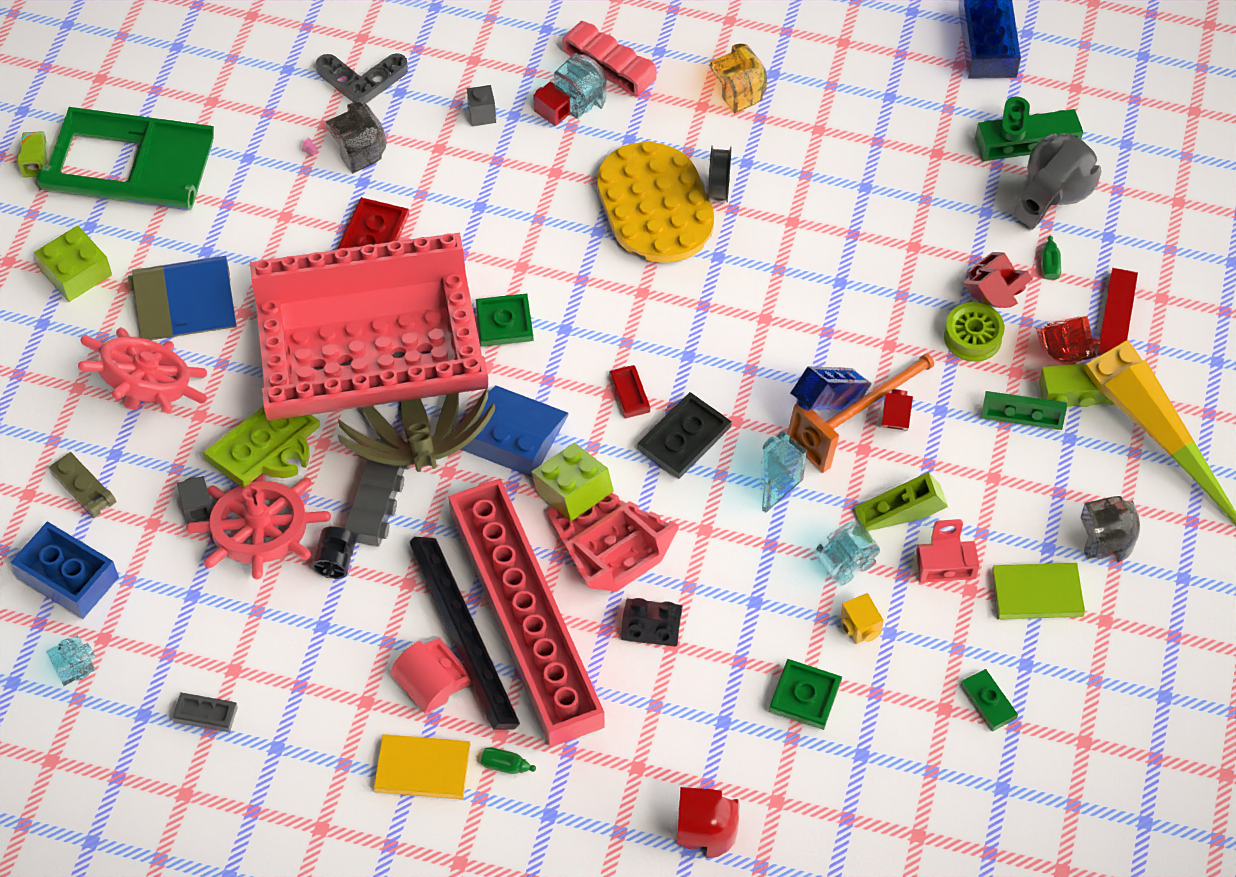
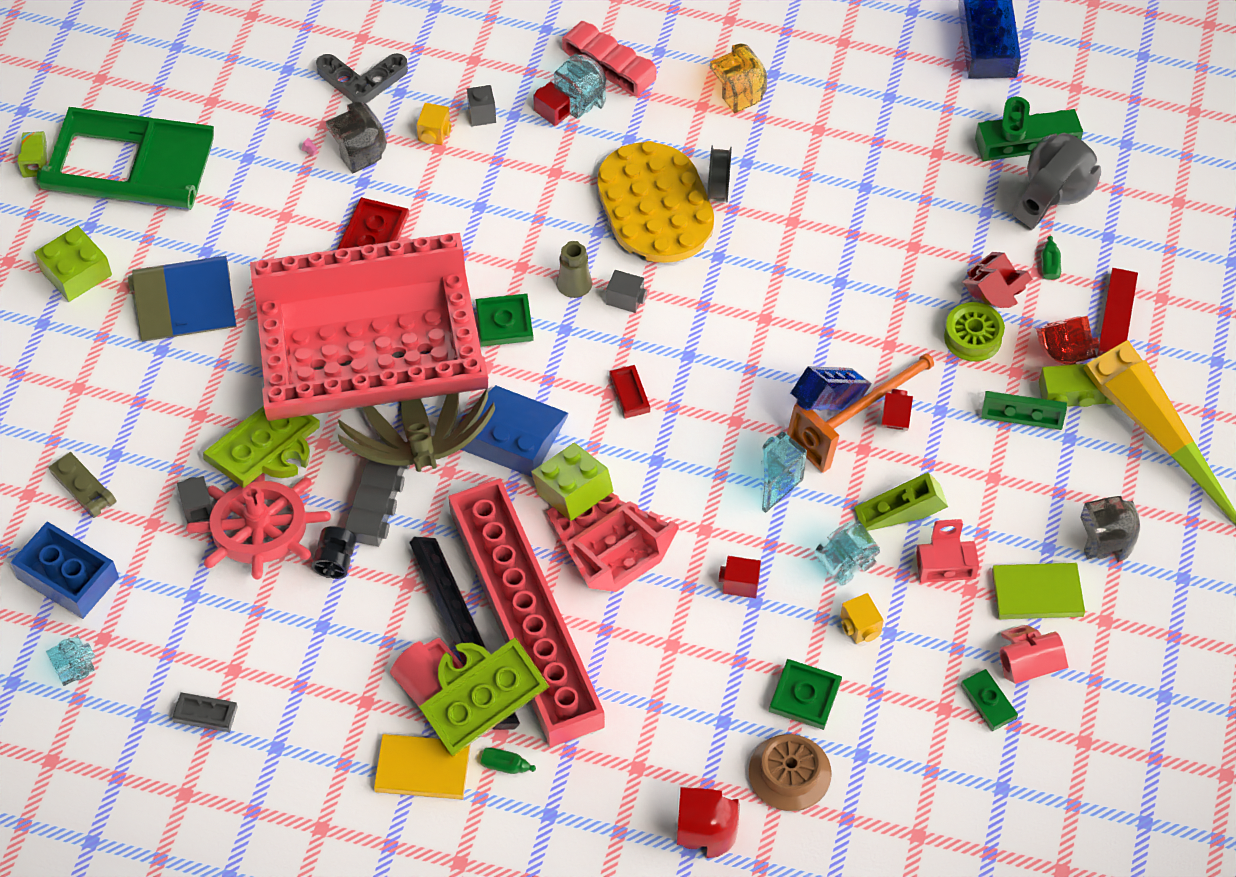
coral piece [78,327,207,413] -> none
black bracket [621,598,683,647] -> none
pearl dark grey plate [637,392,732,479] -> none
none -> yellow brick [416,102,452,145]
none -> lime plate [419,638,550,756]
none -> olive plant [556,241,593,298]
none -> dark grey brick [606,269,648,313]
none -> red brick [718,556,761,599]
none -> medium nougat piece [749,734,832,811]
none -> coral piece [999,625,1069,684]

